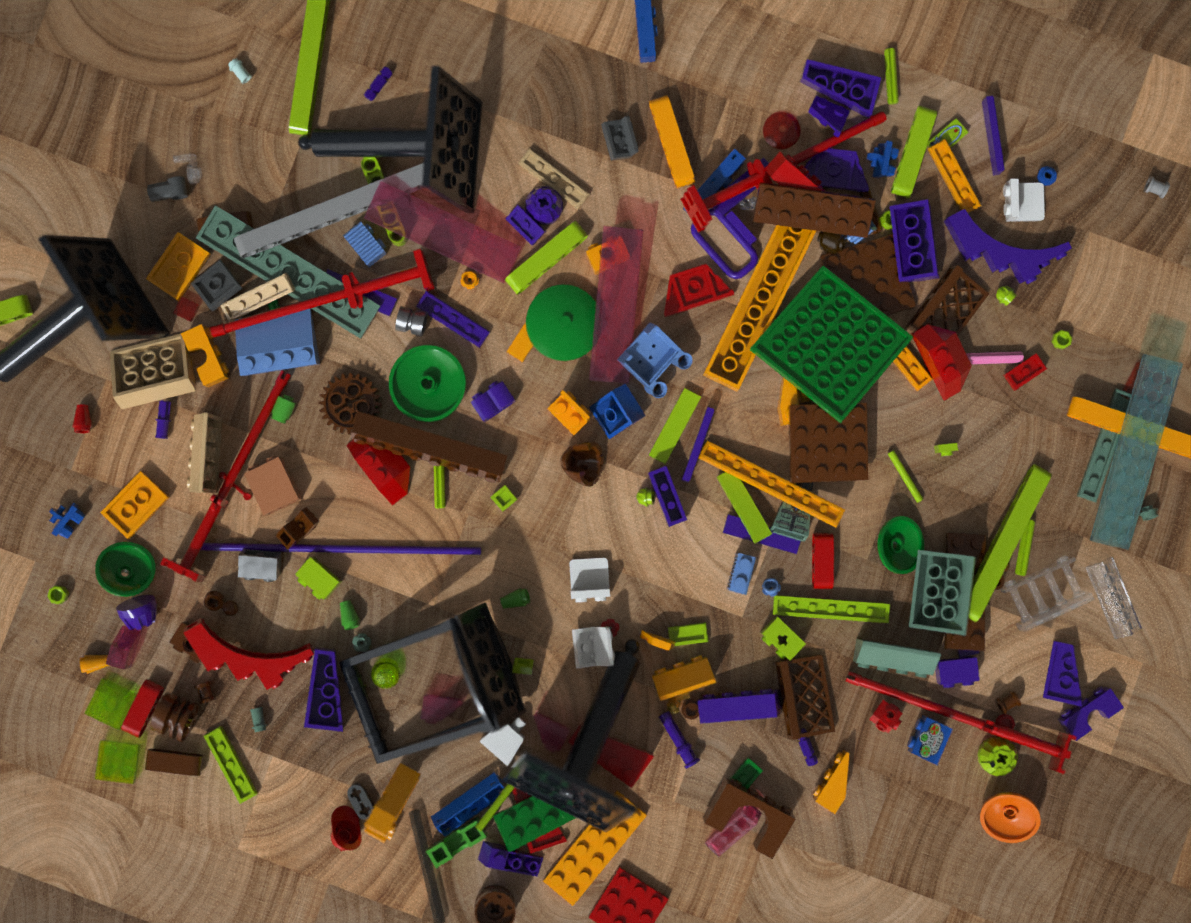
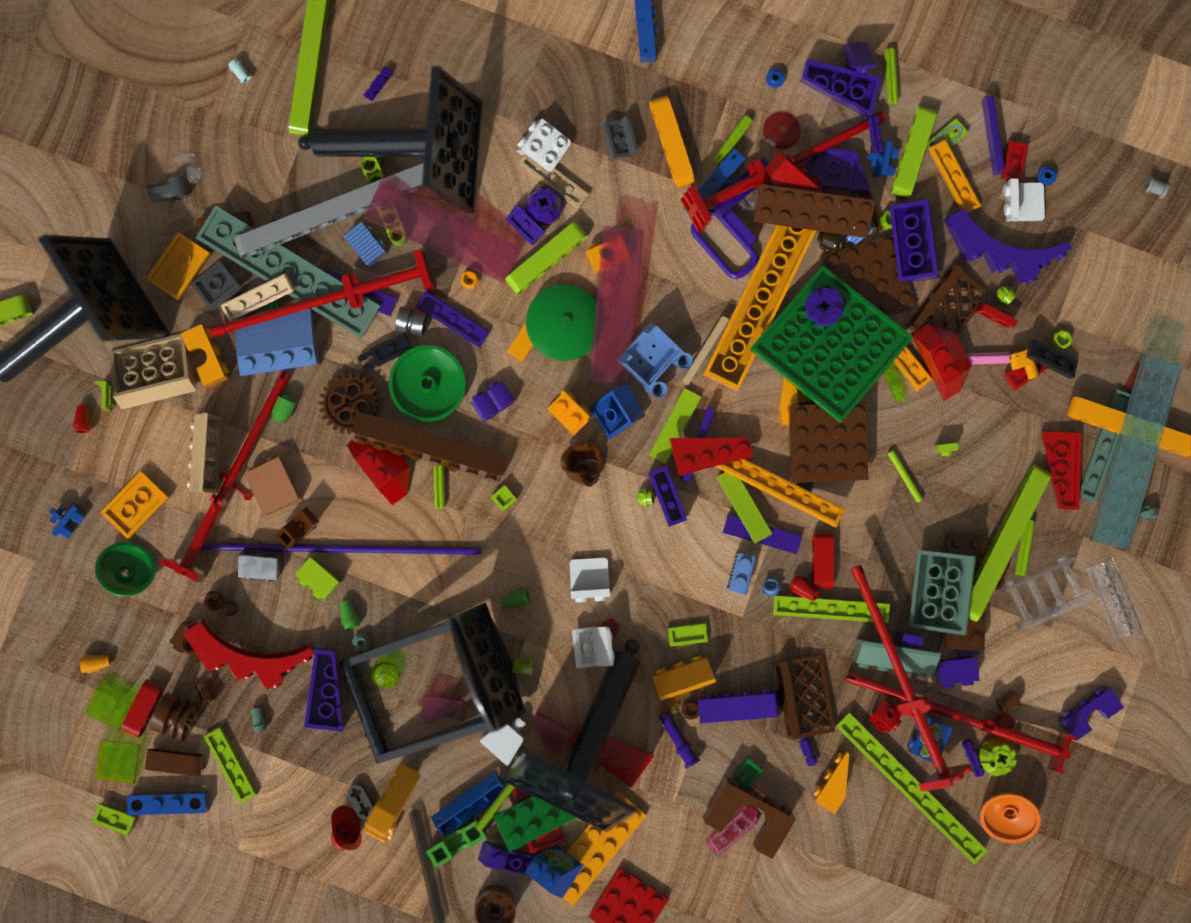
lime tile [47,585,69,604] -> none
clear pink slope [106,625,142,669] -> none
dark purple piece [116,595,157,630] -> none
dark purple axle [155,400,171,439] -> none
clear red tile [173,296,200,322] -> none
light orange tile [640,630,675,651] -> none
red wing [664,264,735,318] -> none
lime brick [760,616,806,660] -> none
sand green torso [770,501,810,542] -> none
dark purple wing [808,96,850,137] -> none
green dish [877,516,925,574] -> none
dark purple wing [1043,641,1083,707] -> none
none -> lime plate [92,803,137,836]
none -> lime piece [94,381,115,411]
none -> blue piece [127,791,209,816]
none -> black hinge [358,333,412,372]
none -> white bracket [516,119,571,171]
none -> blue slope [525,845,584,899]
none -> red wing [669,438,753,476]
none -> tan tile [682,316,729,386]
none -> lime axle [714,115,753,165]
none -> blue plate [766,69,785,88]
none -> red cone [790,576,819,601]
none -> dark purple plate [805,287,845,327]
none -> lime plate [835,712,988,865]
none -> dark purple slope [844,42,877,73]
none -> red piece [850,565,973,792]
none -> dark purple axle [868,116,884,154]
none -> clear neon green axle [884,364,907,403]
none -> dark purple plate [895,631,924,648]
none -> dark purple axle [962,739,985,777]
none -> red plate [975,302,1018,328]
none -> red plate [1000,141,1028,183]
none -> light orange piece [1009,350,1040,380]
none -> black tile [1026,339,1078,379]
none -> red wing [1041,432,1081,510]

